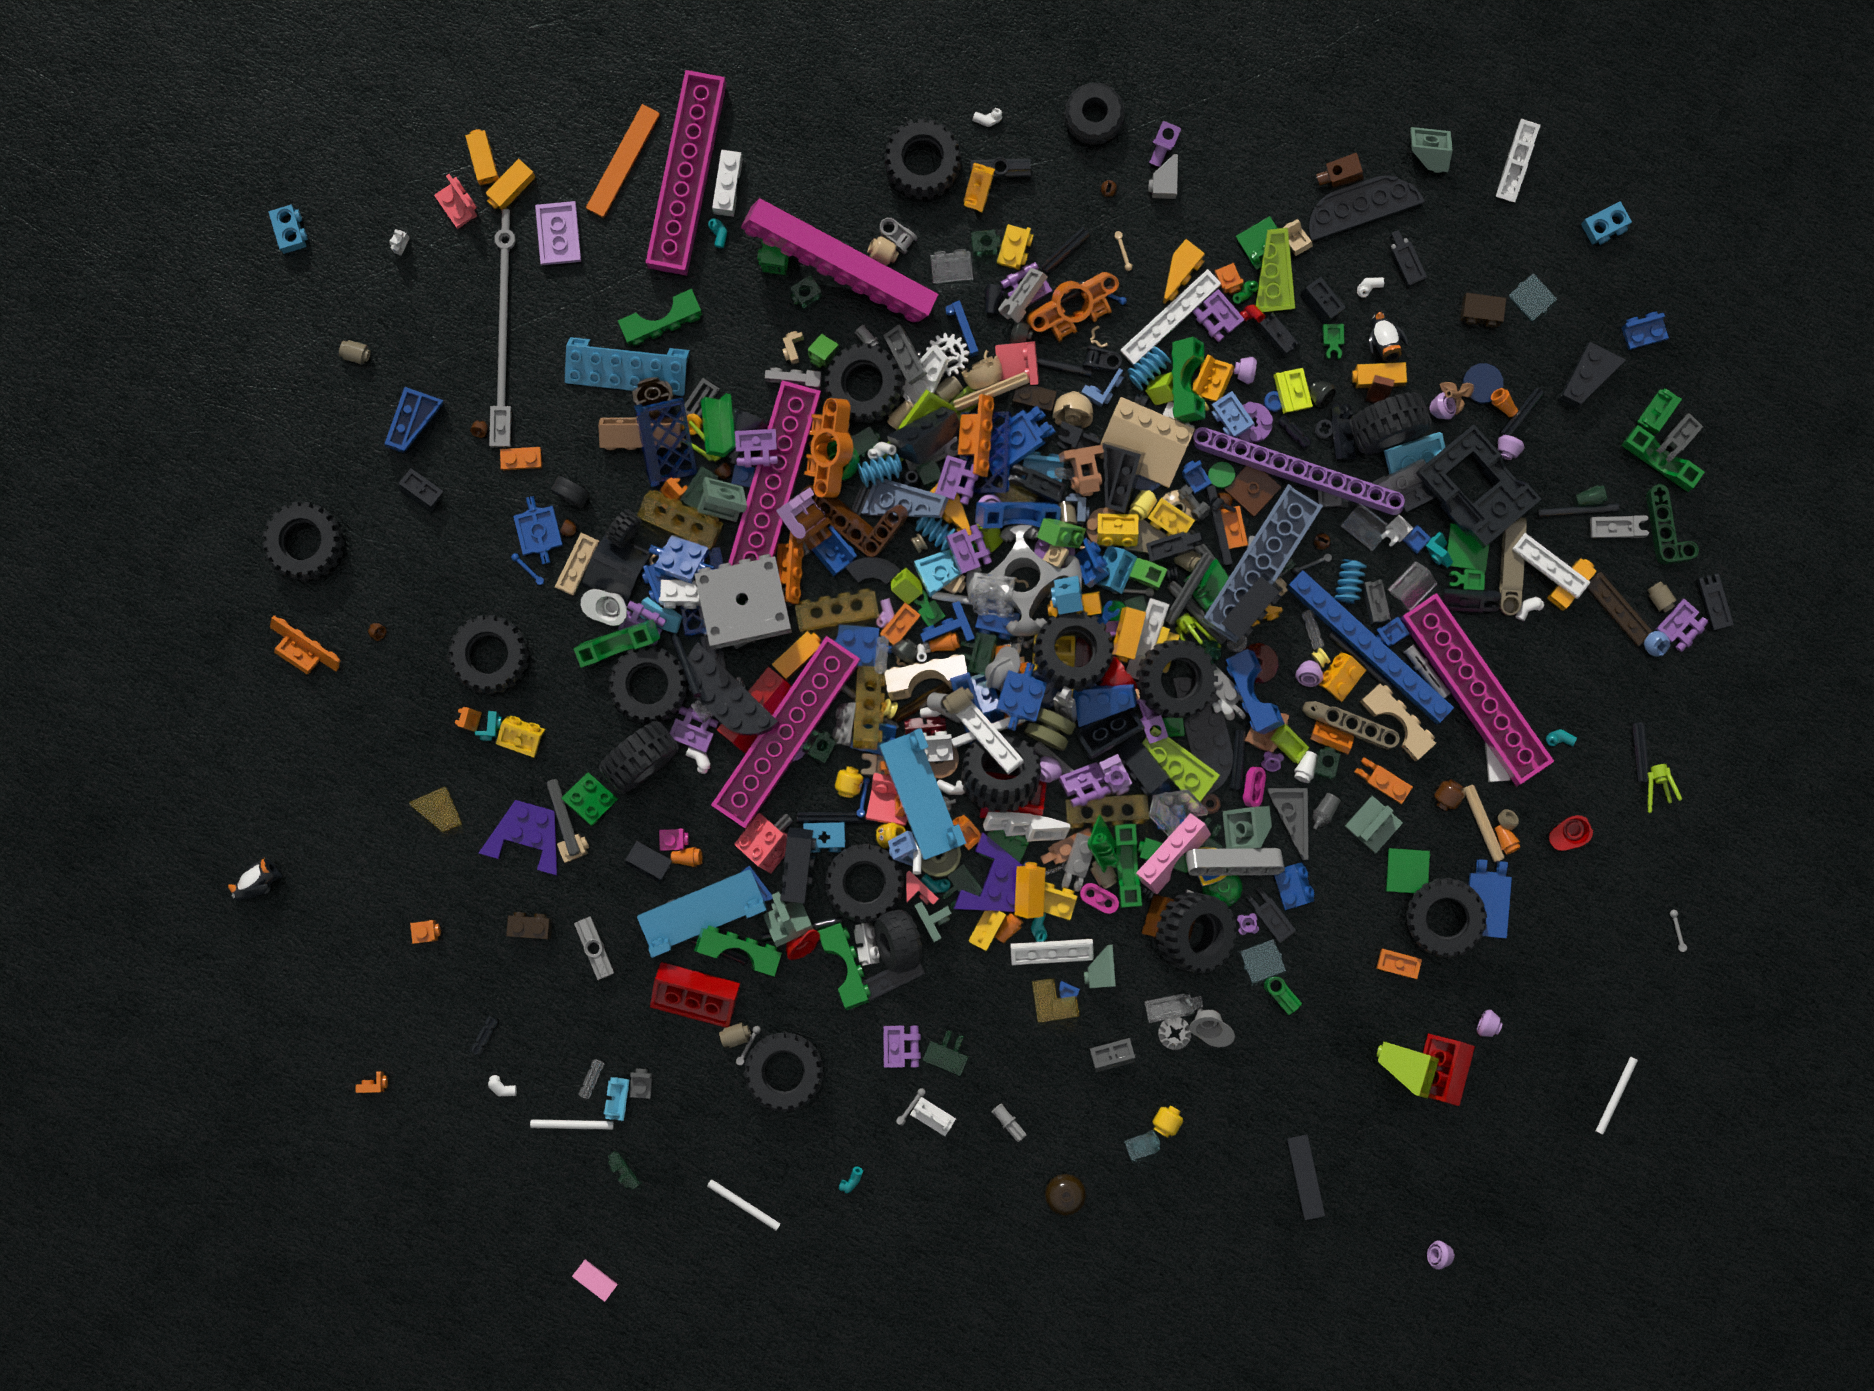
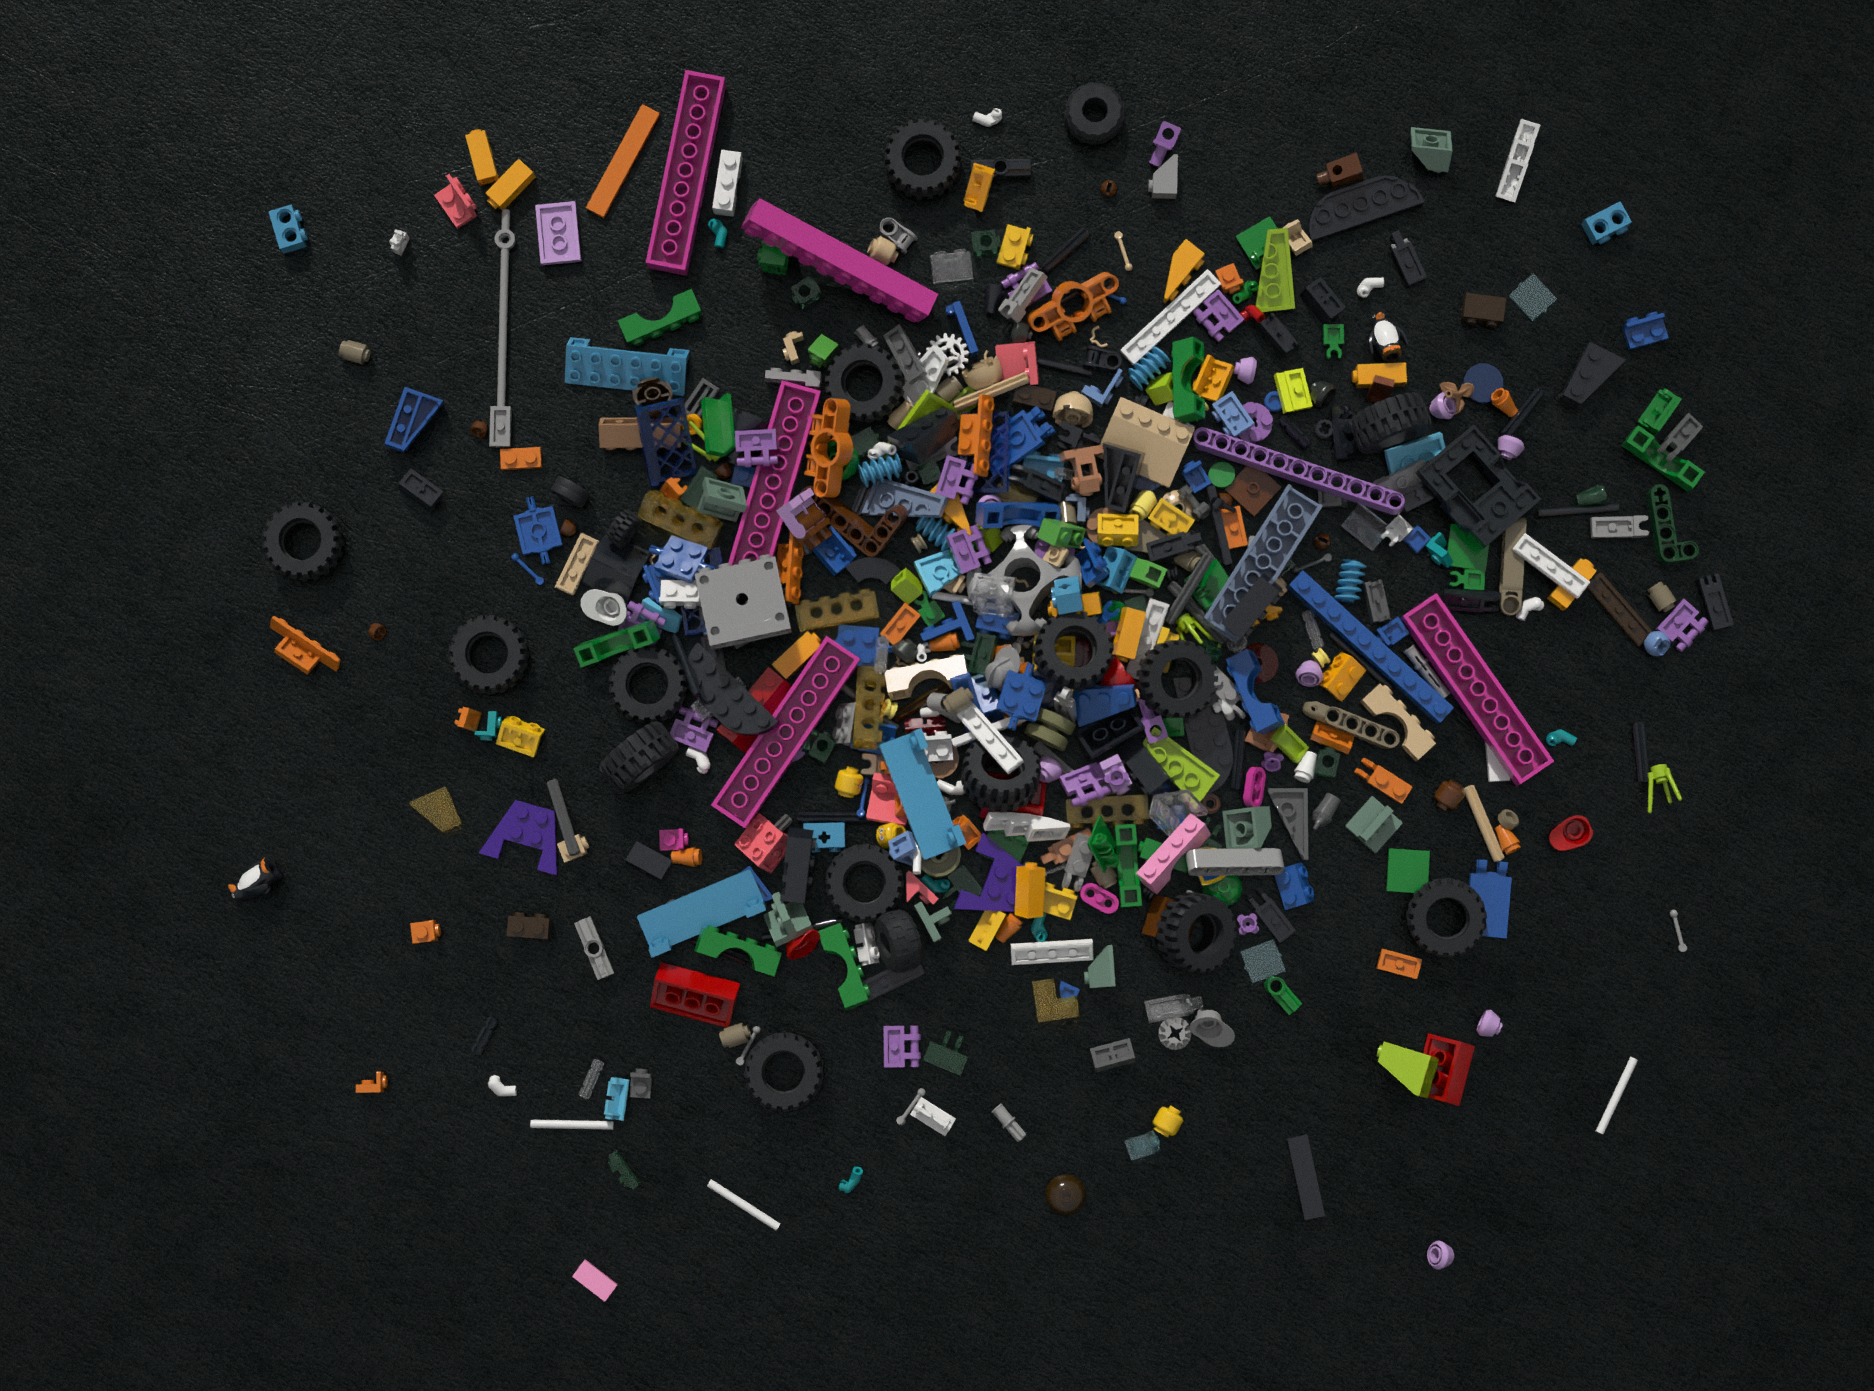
green hinge [561,772,618,825] -> none
lavender arm [876,598,894,628] -> none
clear panel [1388,561,1437,611] -> none

